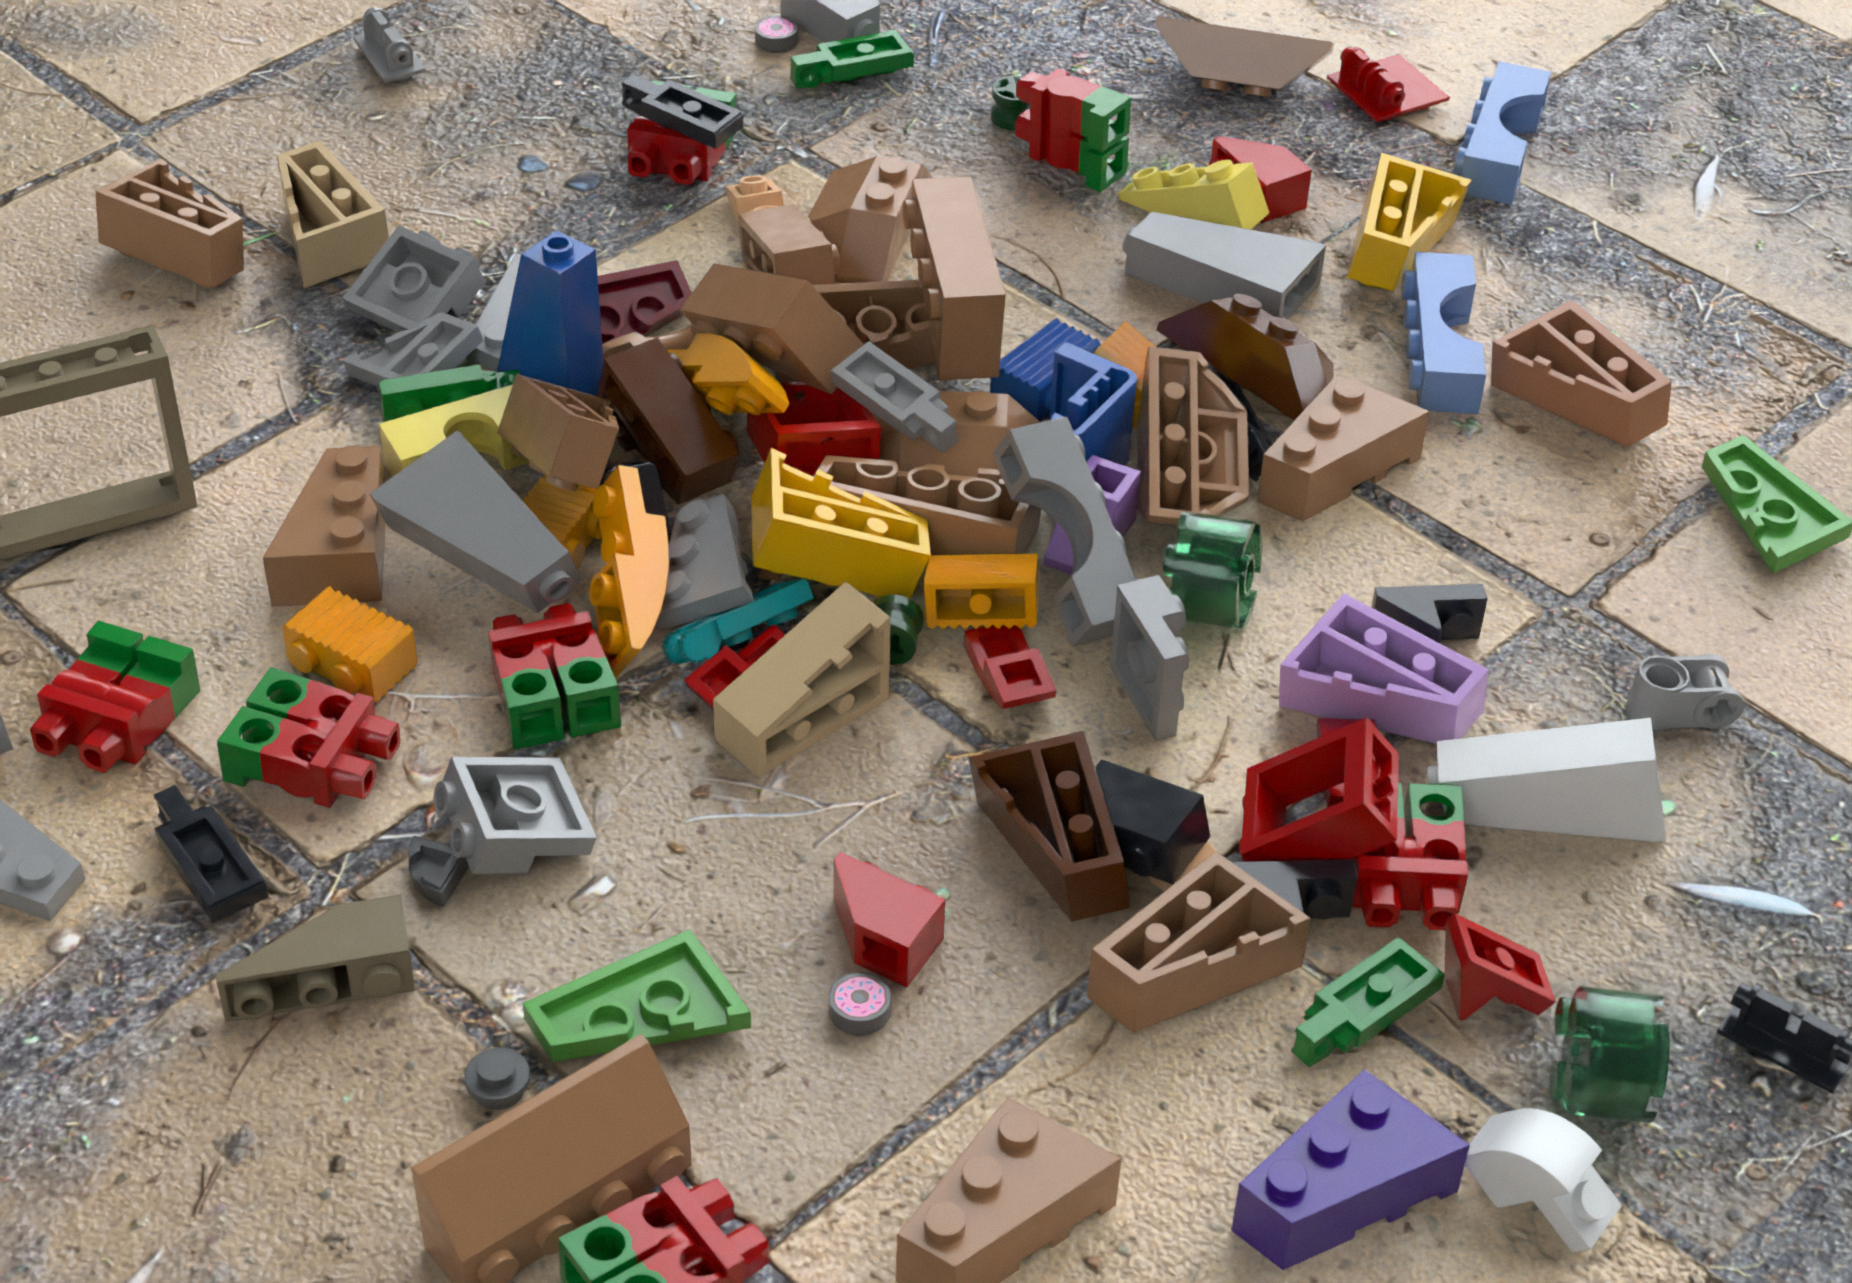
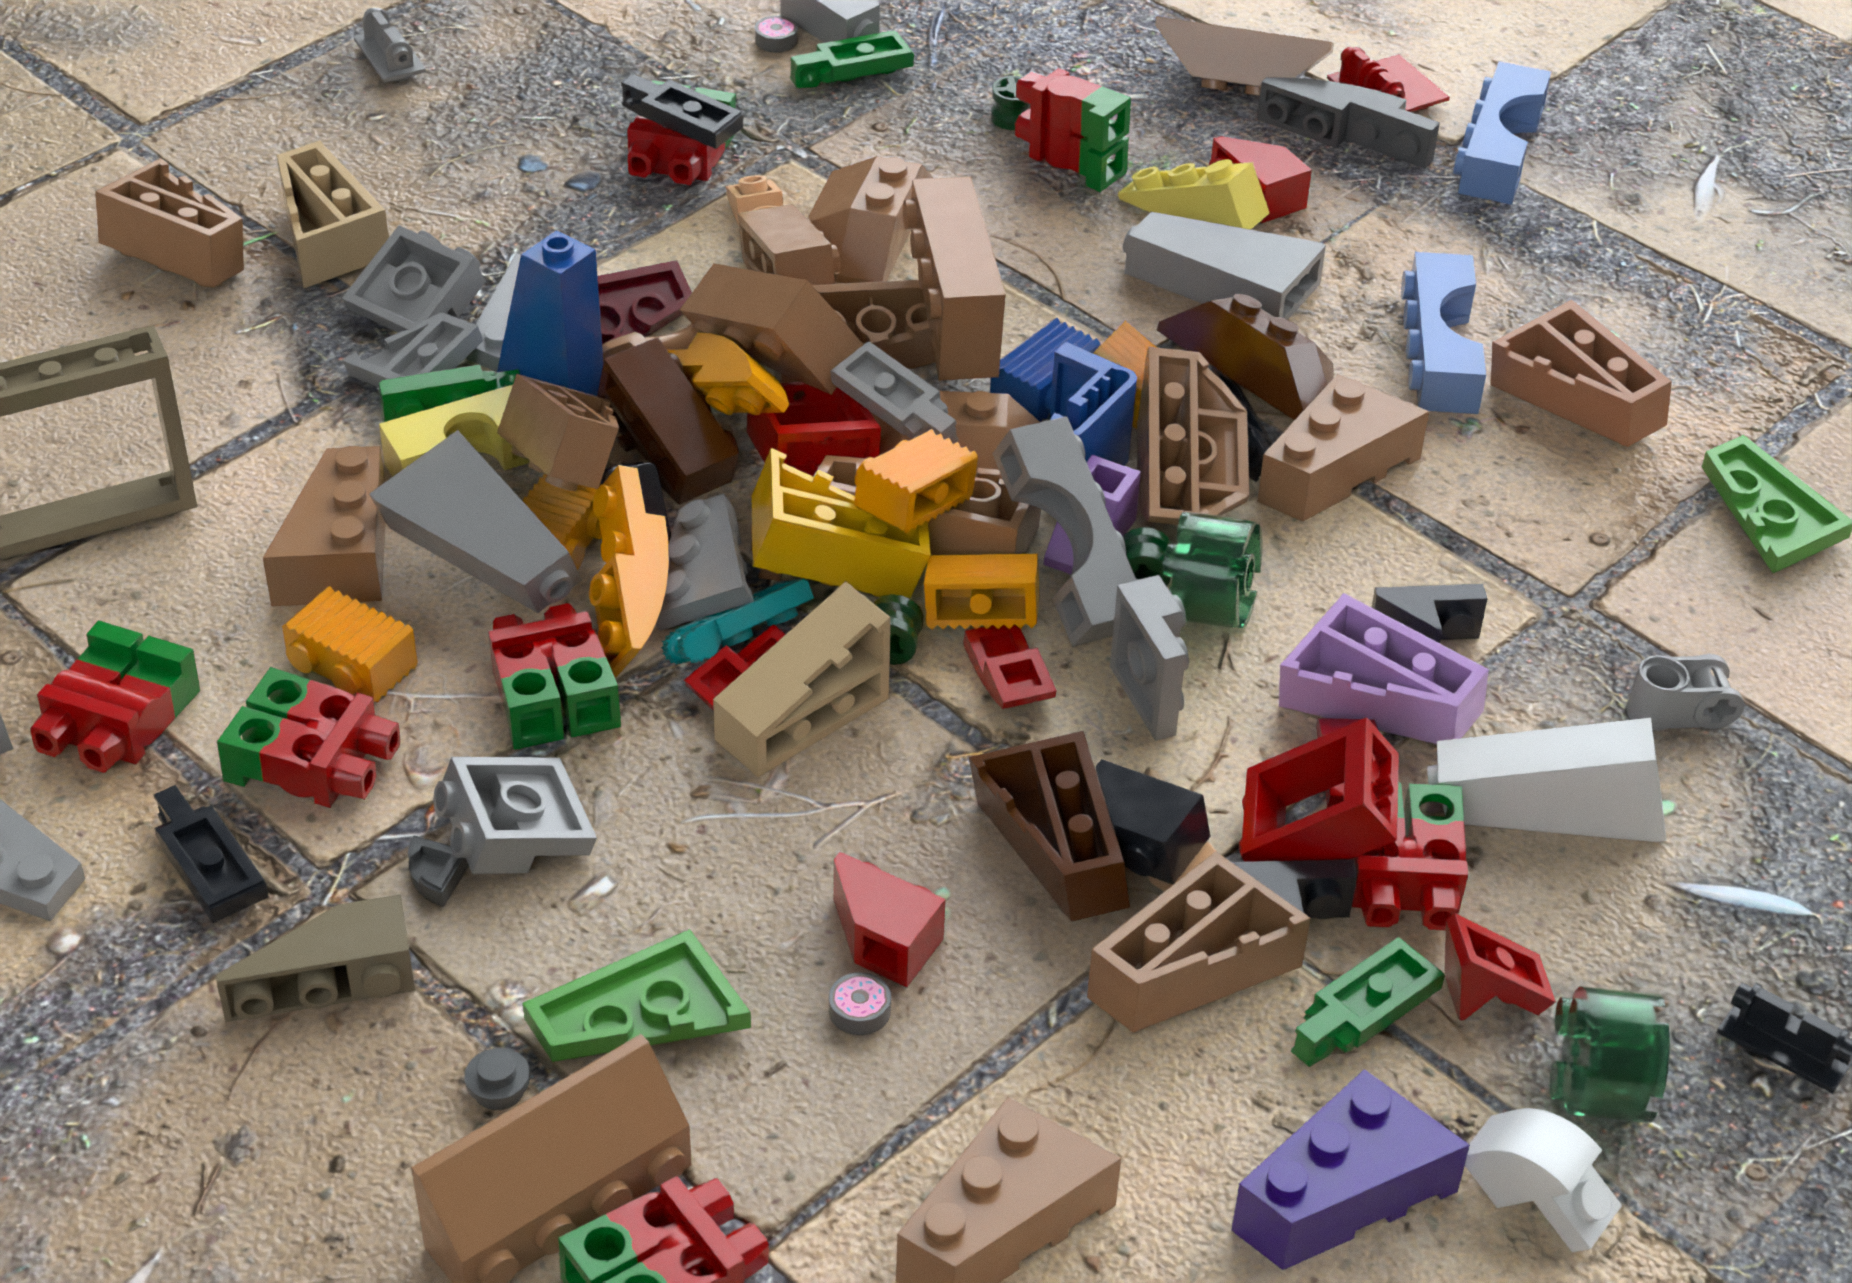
yellow wedge [1347,153,1471,291] -> none
none -> light orange brick [854,429,978,534]
none -> dark green wheel [1123,527,1172,587]
none -> dark grey slope [1257,77,1440,169]

